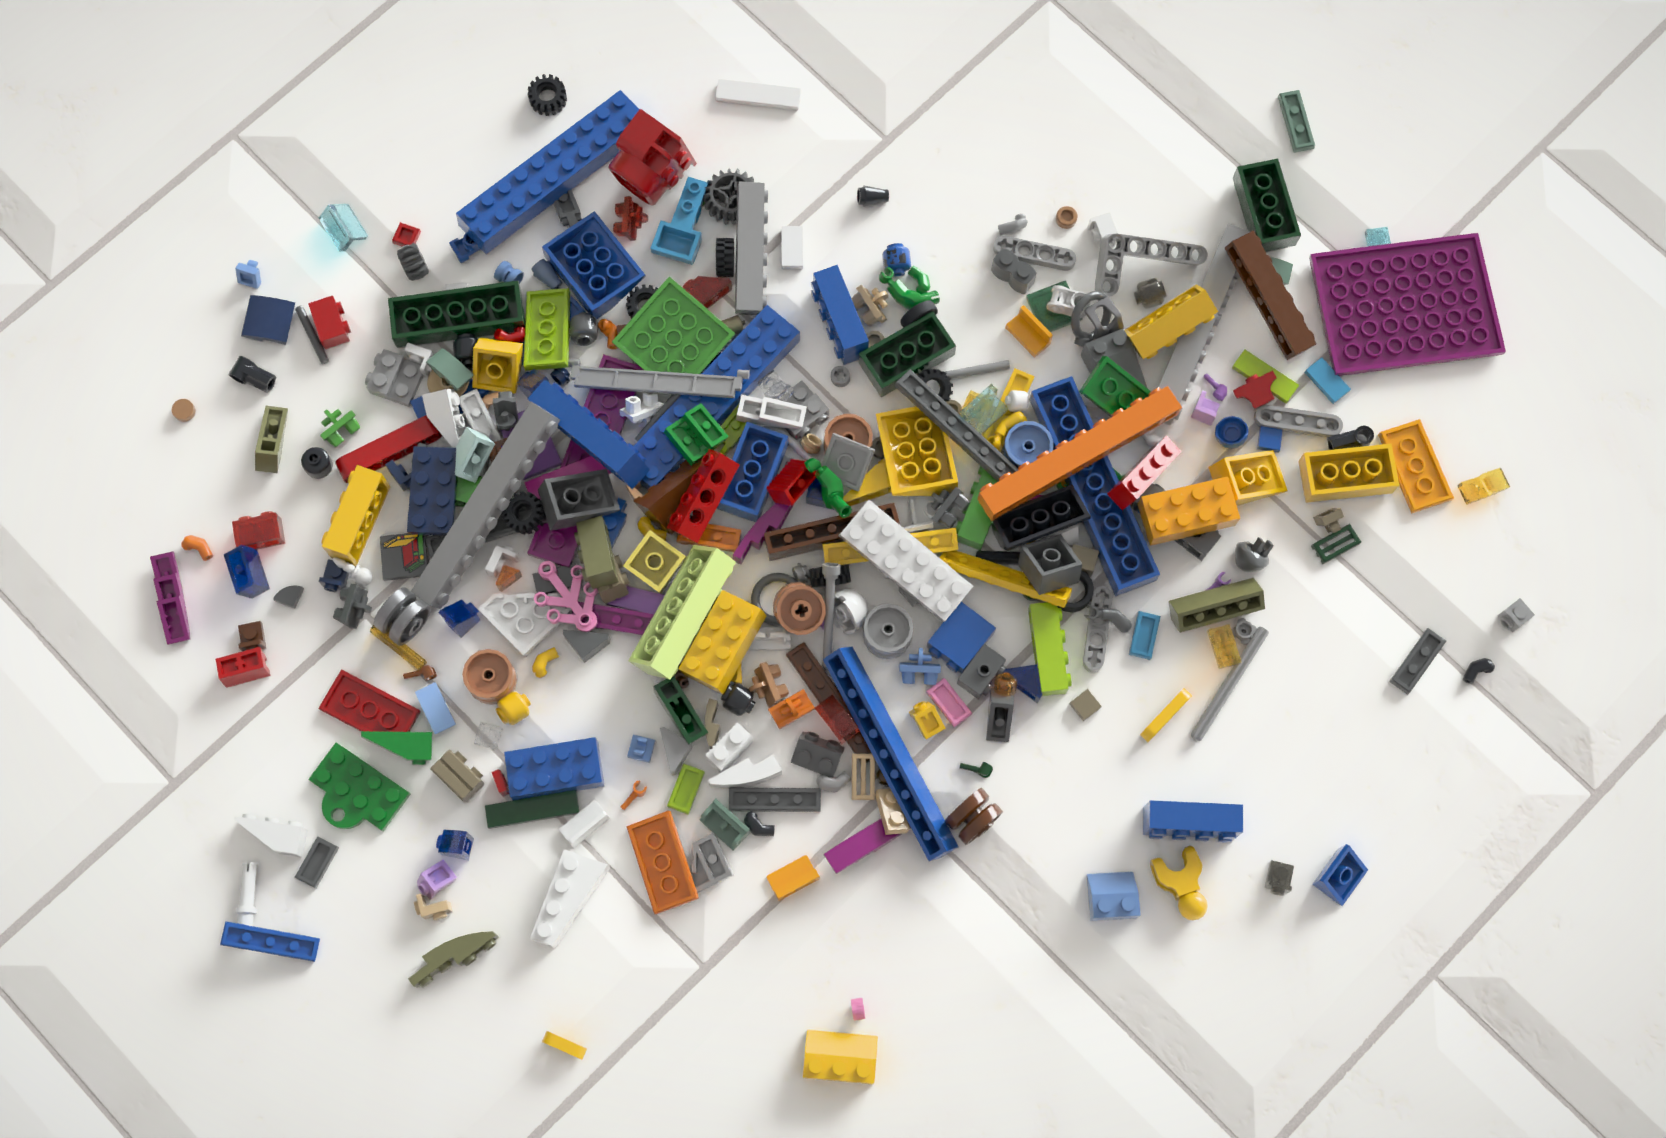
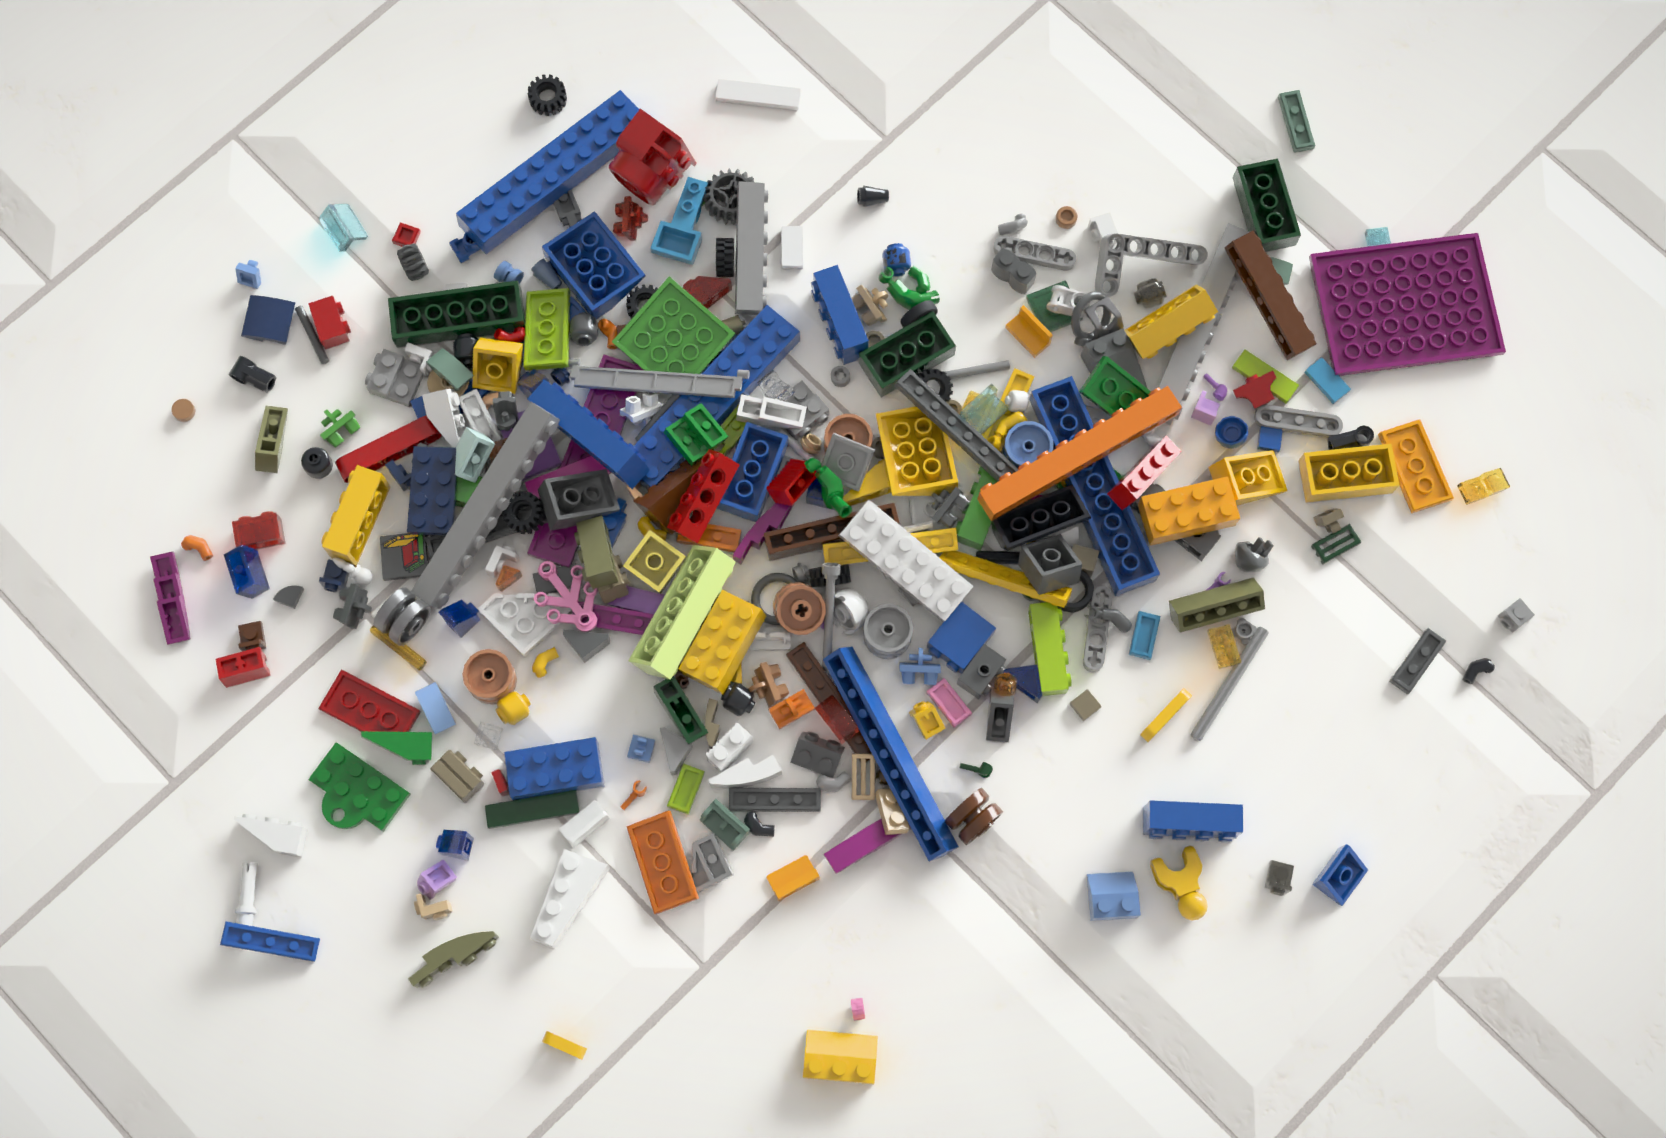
dark grey tile [294,836,339,889] -> none
dark orange hand [403,665,437,681] -> none

